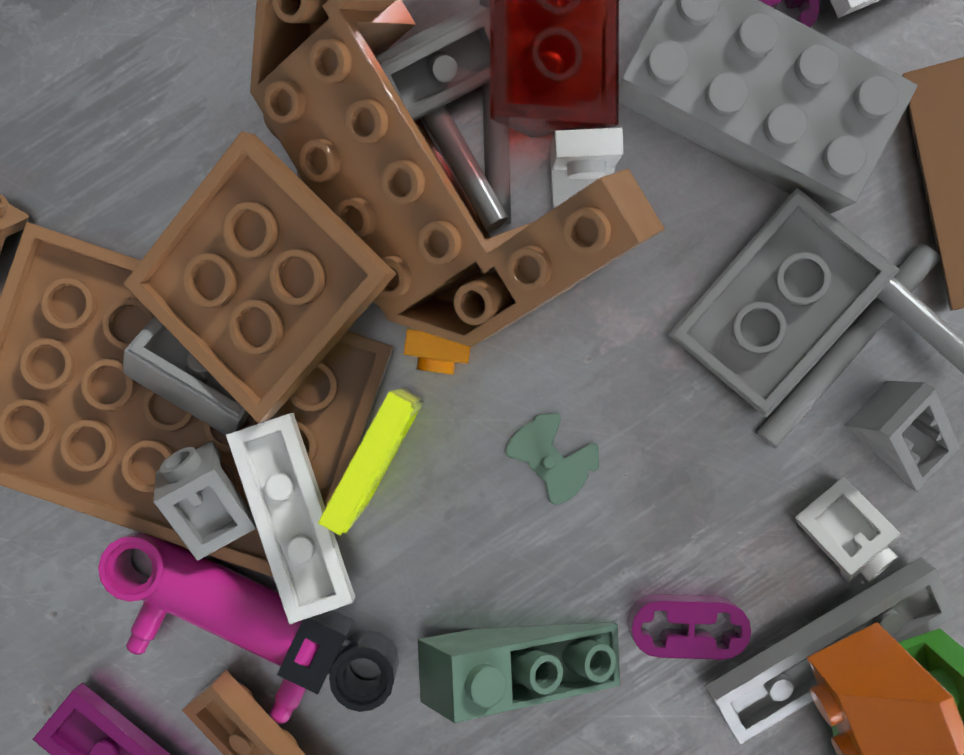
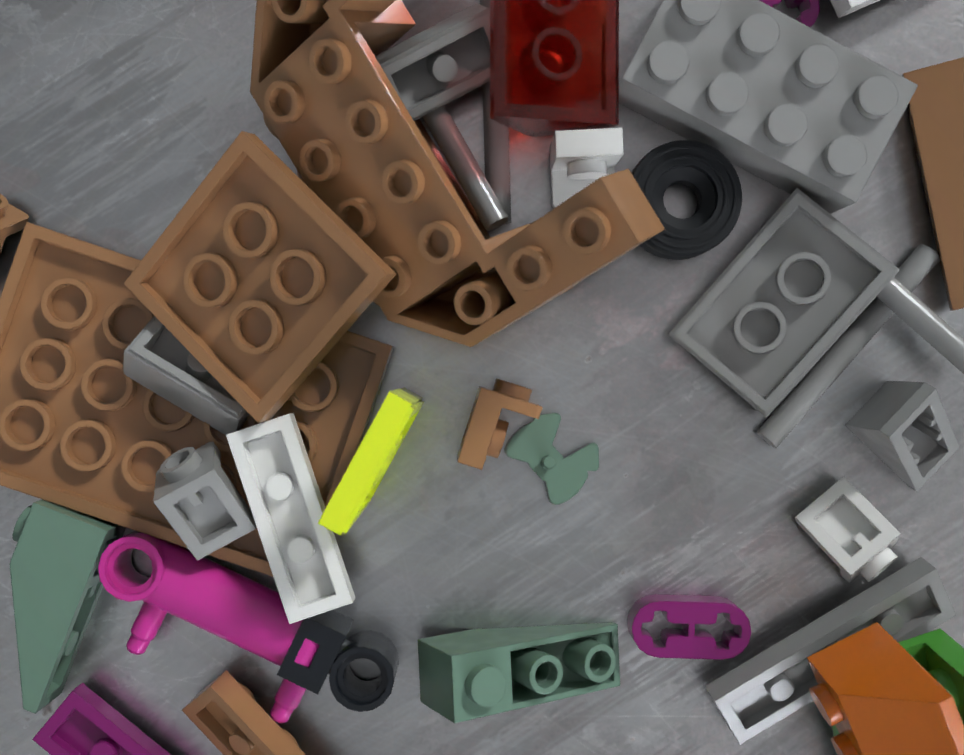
light orange plate [403,329,471,375] -> none
none -> sand green slope [9,499,126,714]
none -> medium nougat bracket [457,378,543,470]
none -> black tyre [631,140,742,260]

